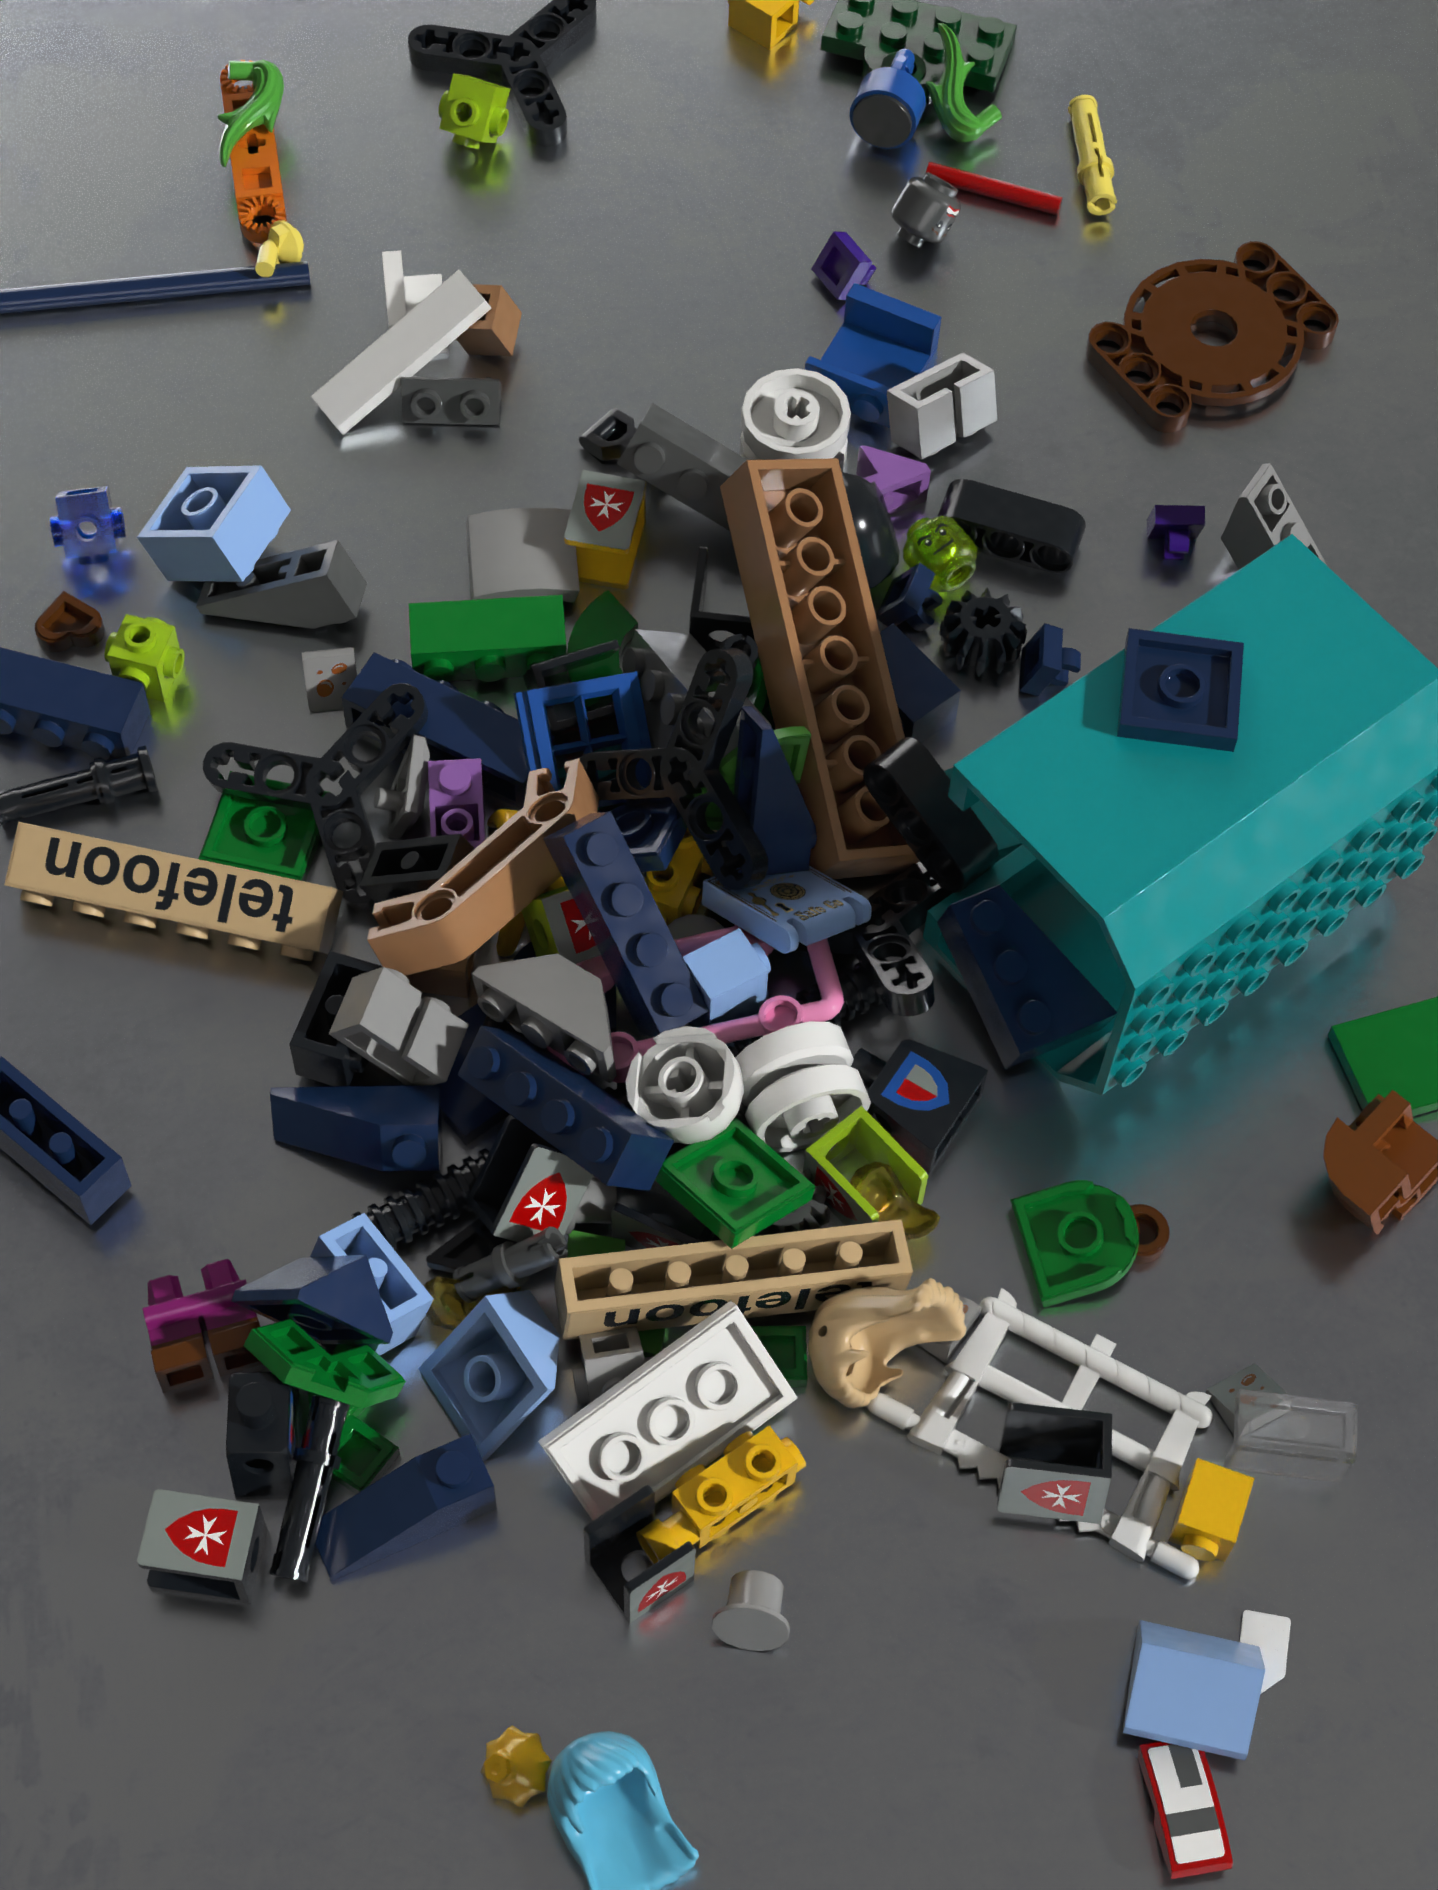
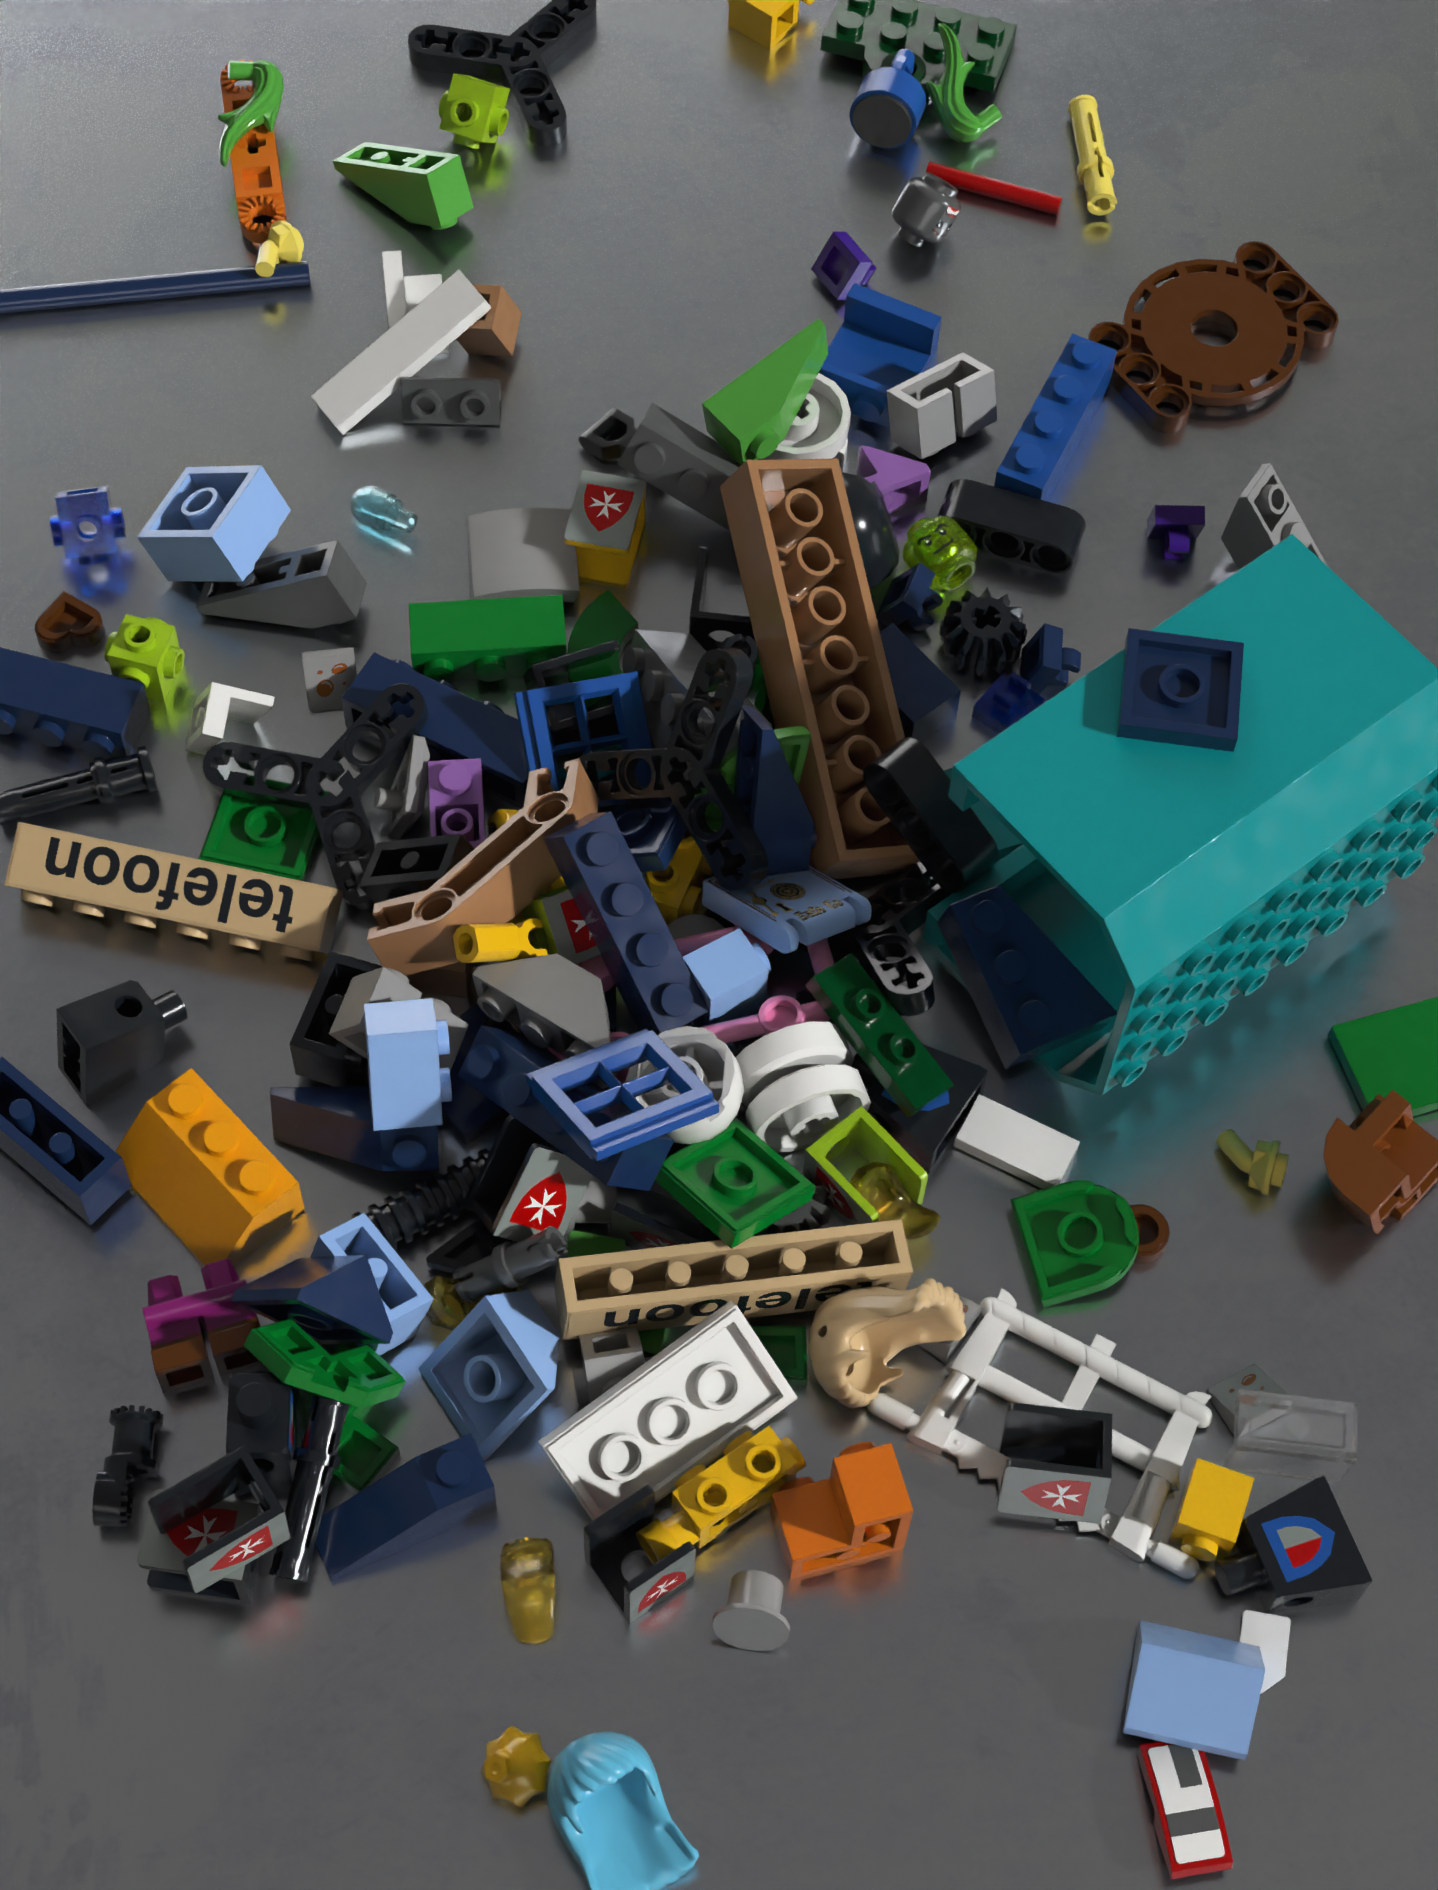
none -> black torso [56,980,187,1106]
none -> black connector [92,1405,164,1527]
none -> light orange slope [115,1068,305,1267]
none -> black piece [148,1445,291,1593]
none -> white panel [184,682,275,755]
none -> bright green slope [333,142,474,230]
none -> clear light blue cylinder [350,486,418,533]
none -> light blue brick [364,998,452,1131]
none -> yellow bar [453,918,548,963]
none -> clear yellow hair [500,1536,556,1643]
none -> blue piece [526,1029,719,1161]
none -> bright green slope [702,318,828,465]
none -> orange brick [770,1442,913,1579]
none -> dark green plate [805,953,954,1118]
none -> white tile [954,1094,1080,1189]
none -> clear blue tile [972,672,1045,734]
none -> blue brick [994,333,1117,502]
none -> black torso [1214,1476,1373,1614]
none -> light yellow plate [1216,1129,1289,1196]

